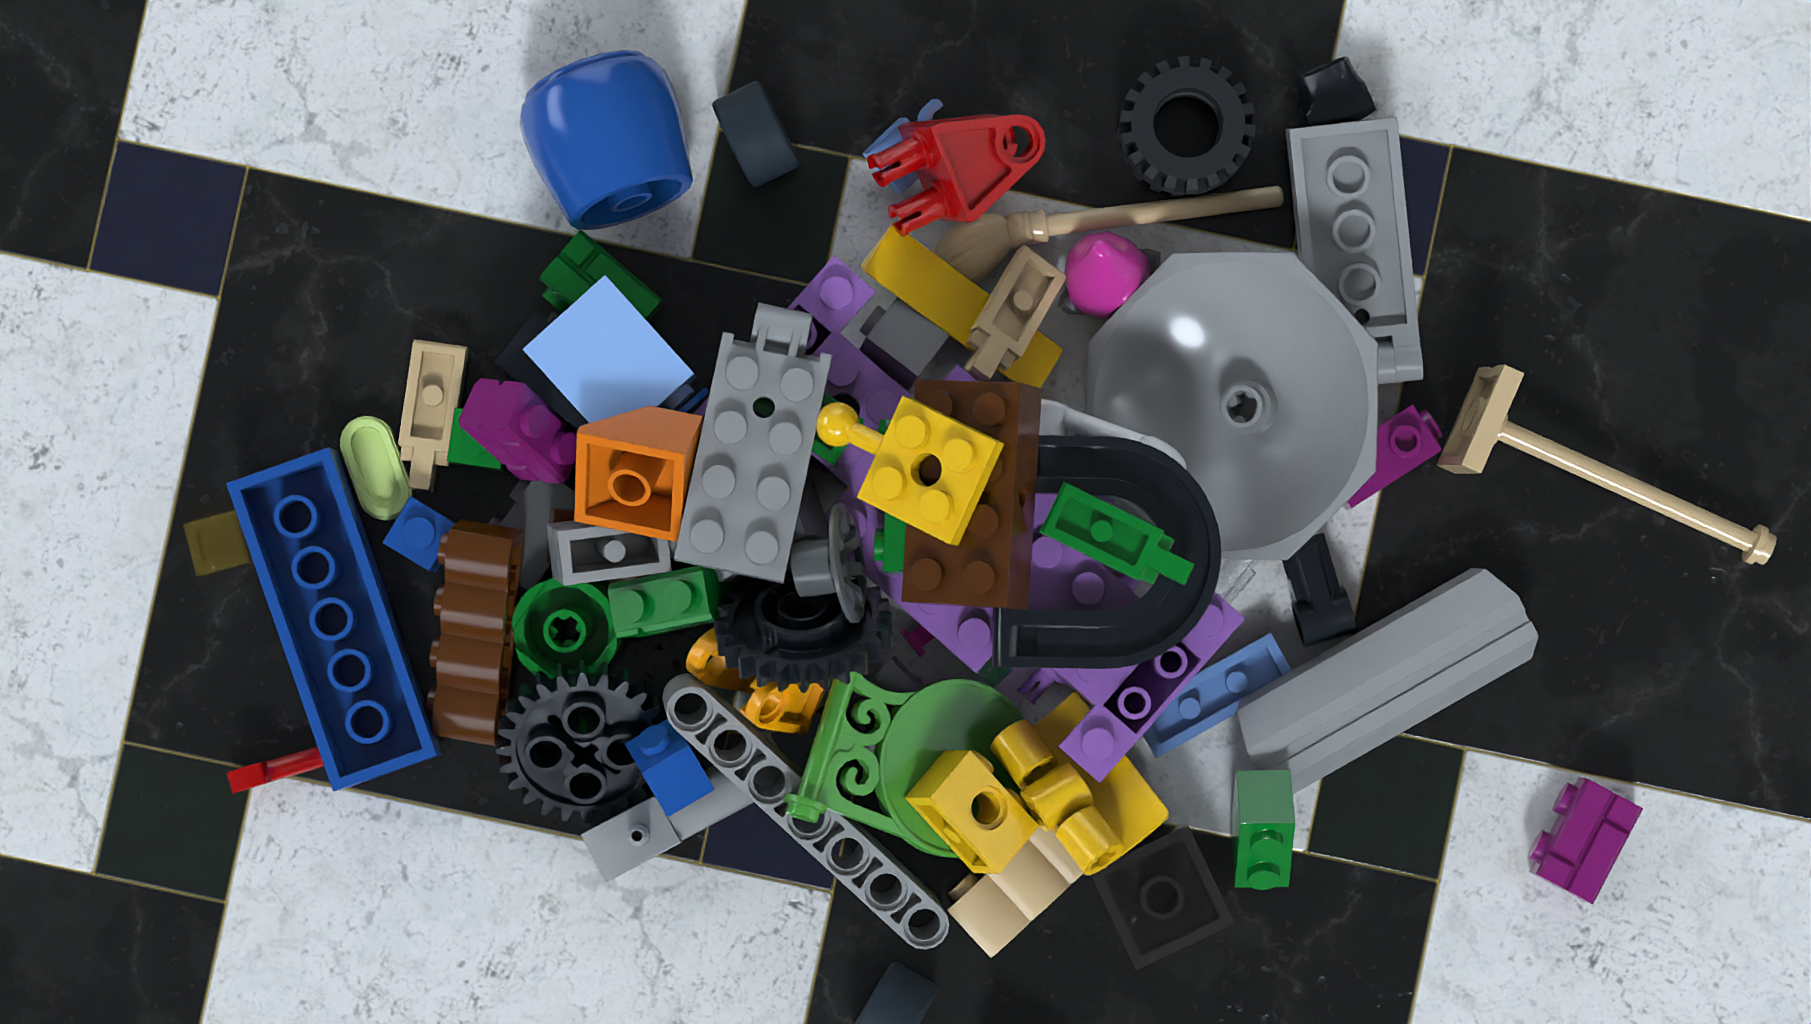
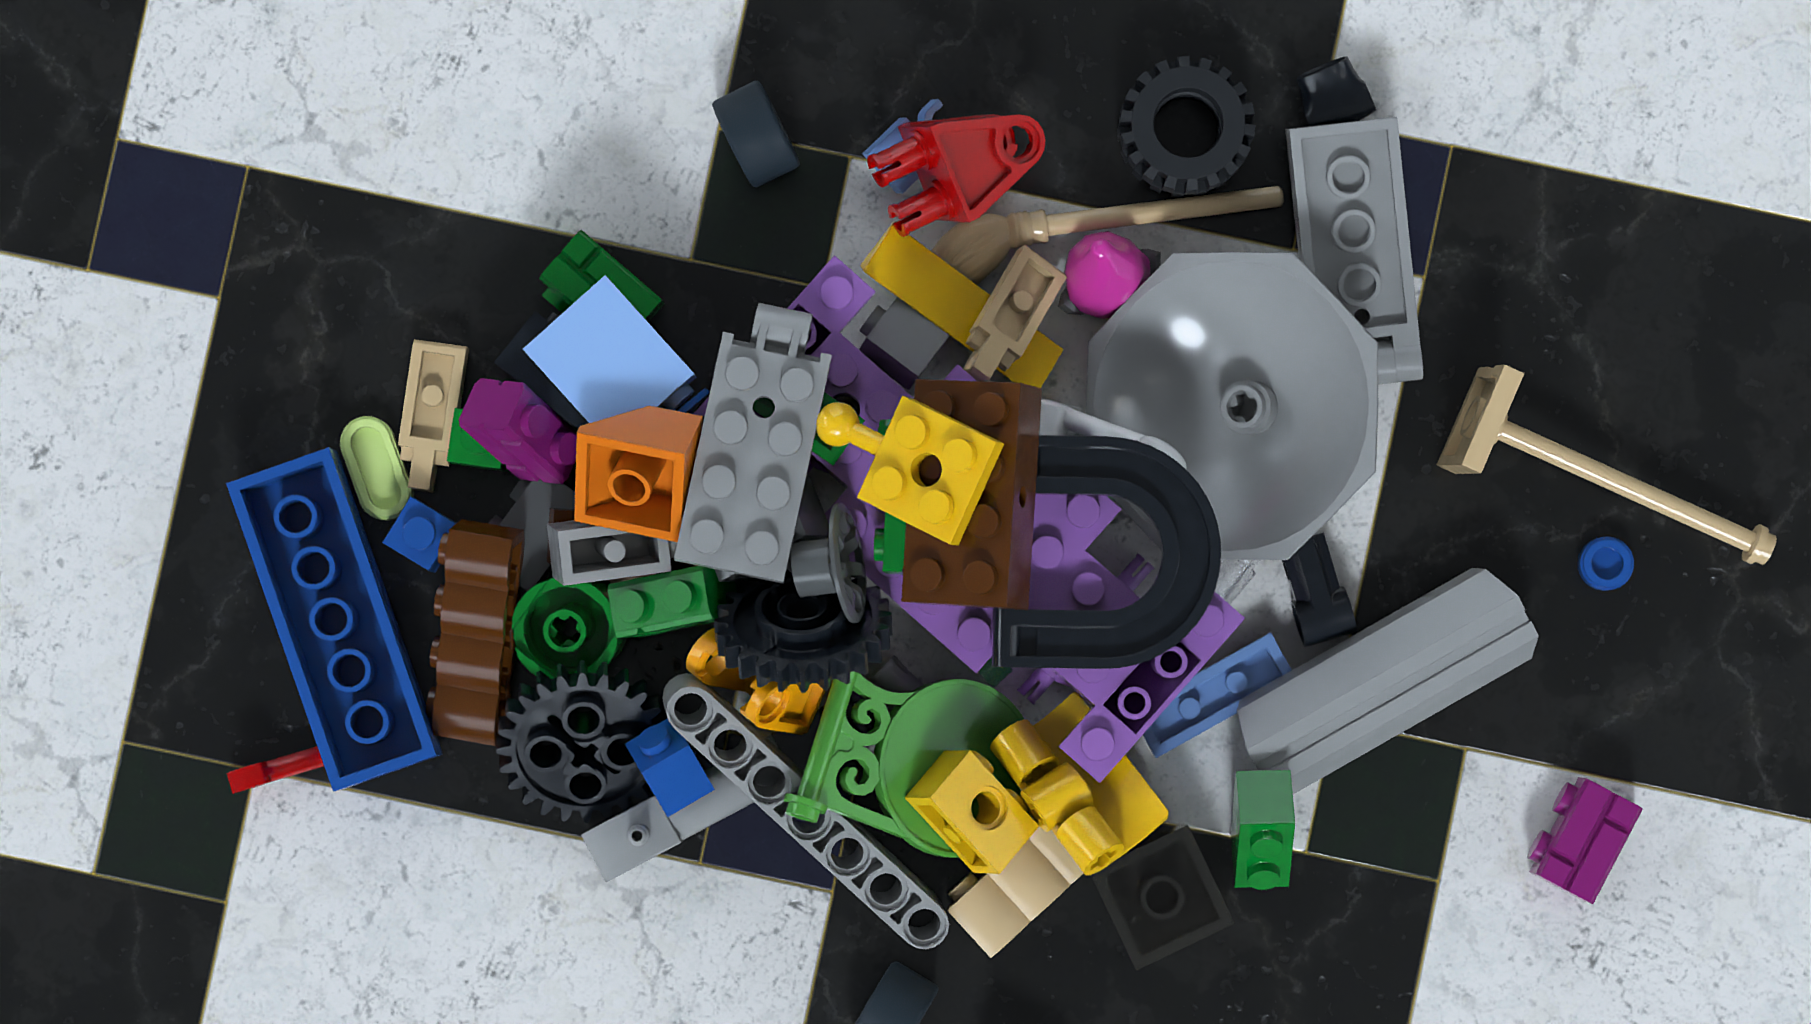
clear yellow tile [183,510,251,577] -> none
blue piece [520,50,693,230] -> none
dark pink piece [900,625,934,657] -> none
green hinge [1039,482,1195,585] -> none
magenta brick [1343,405,1442,510] -> none
none -> blue tile [1577,537,1634,591]

